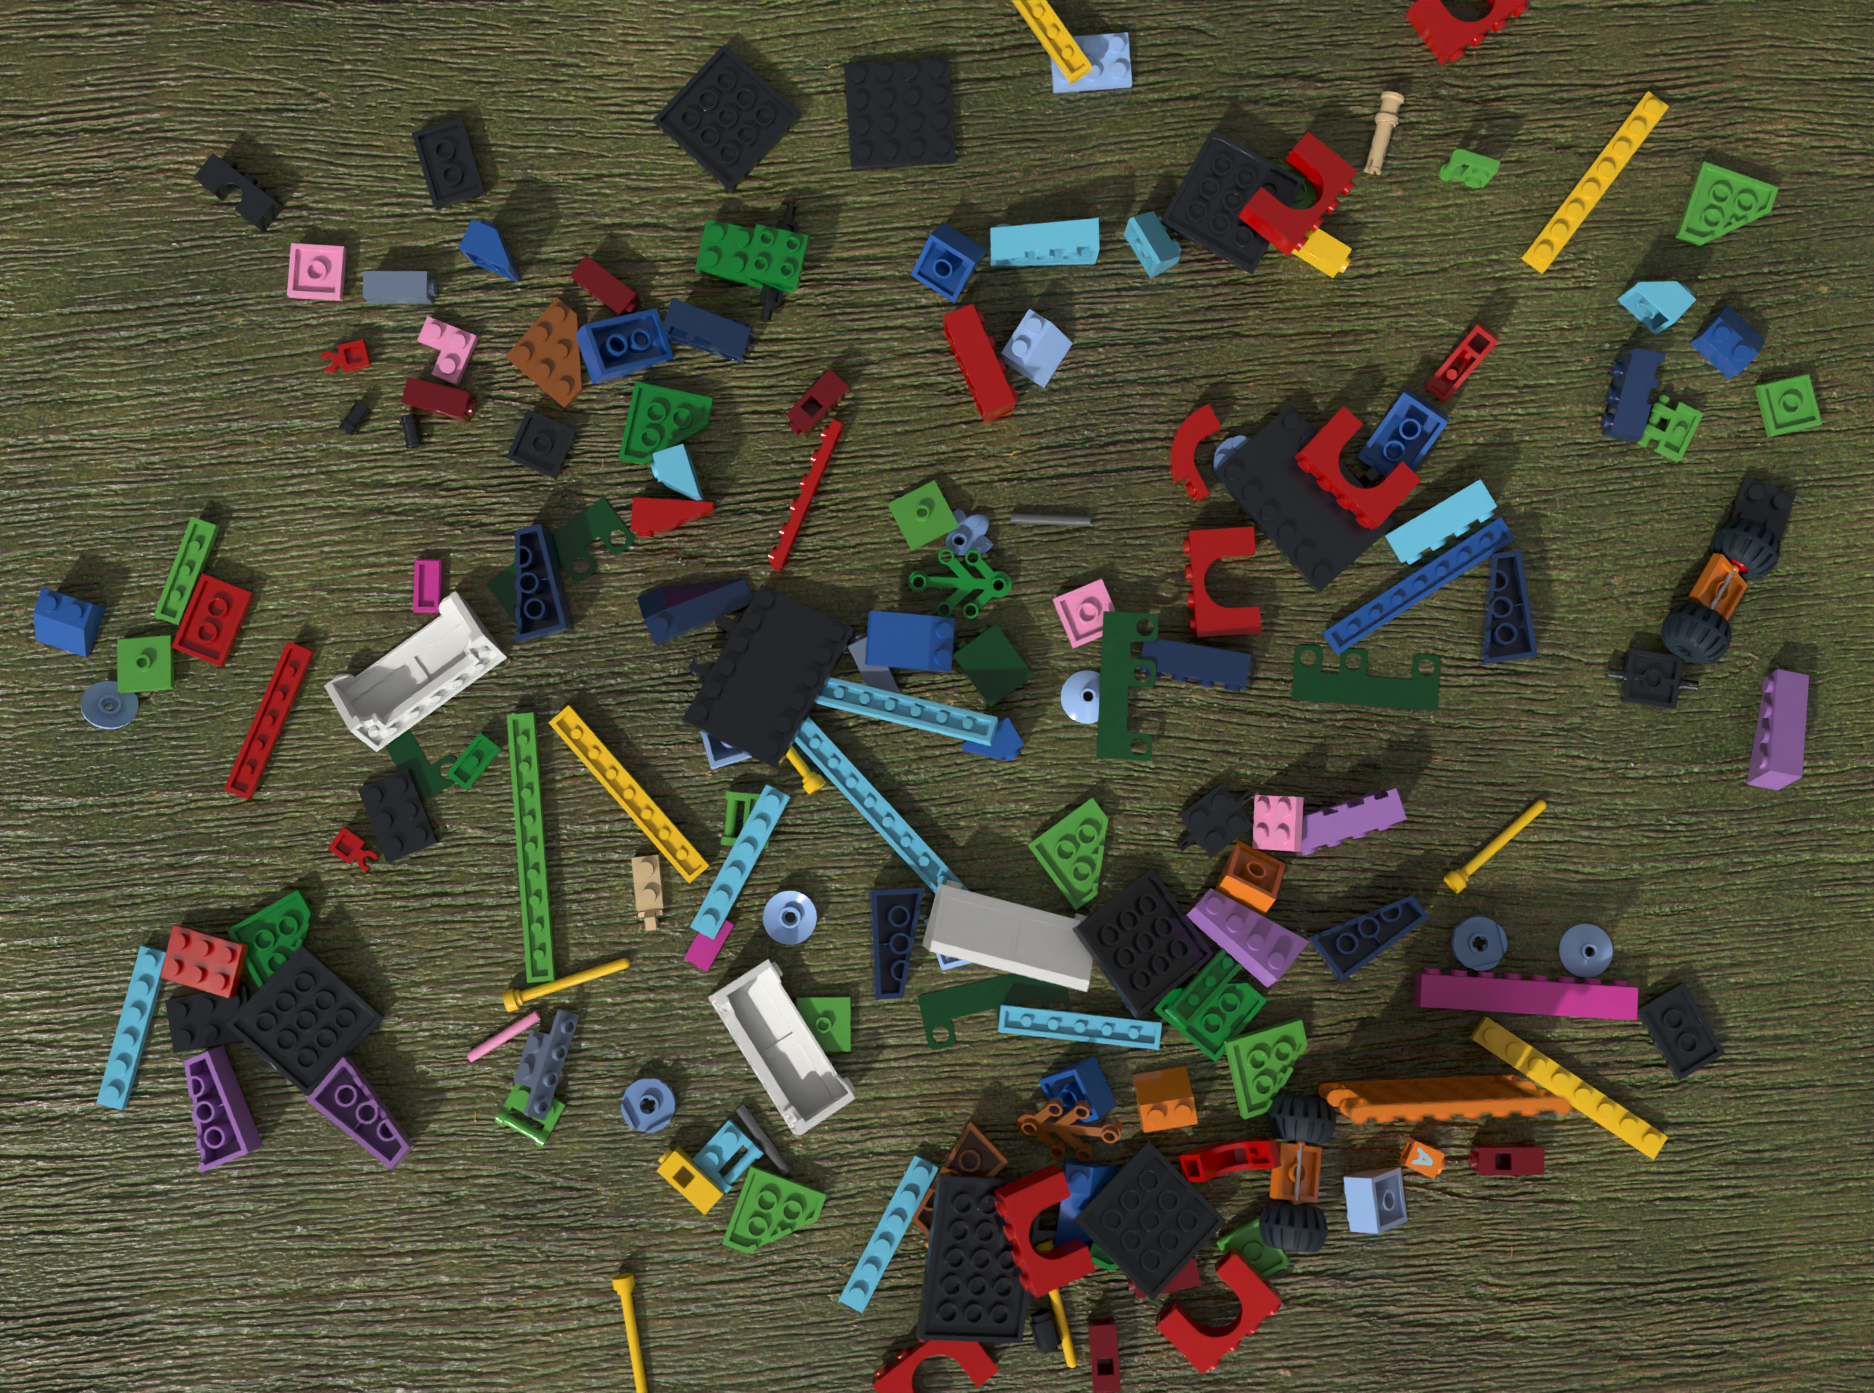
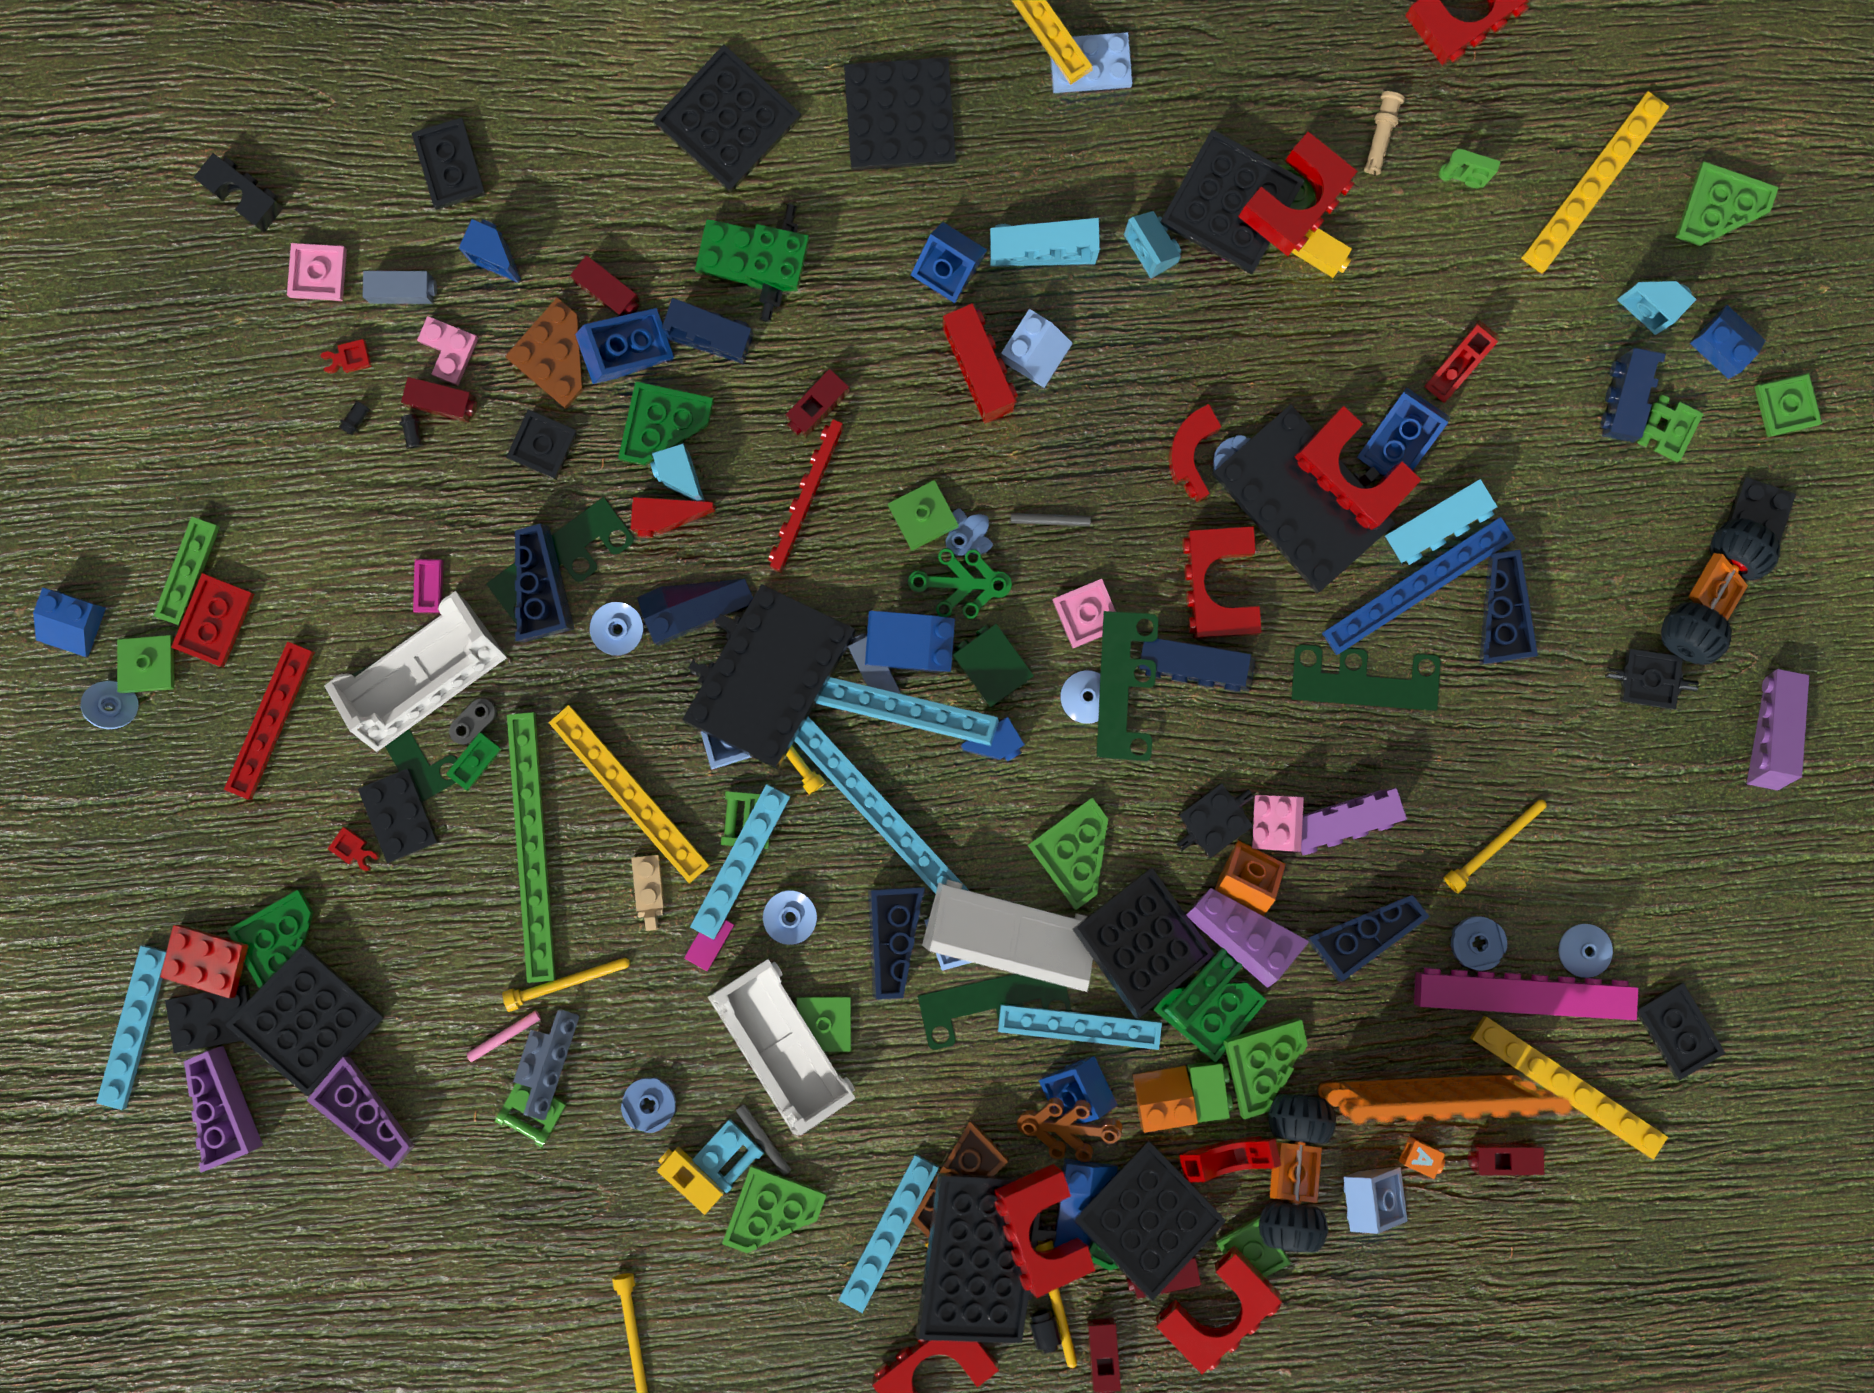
none -> dark grey plate [449,699,497,745]
none -> light blue dish [590,602,643,655]
none -> bright green brick [1187,1061,1233,1122]

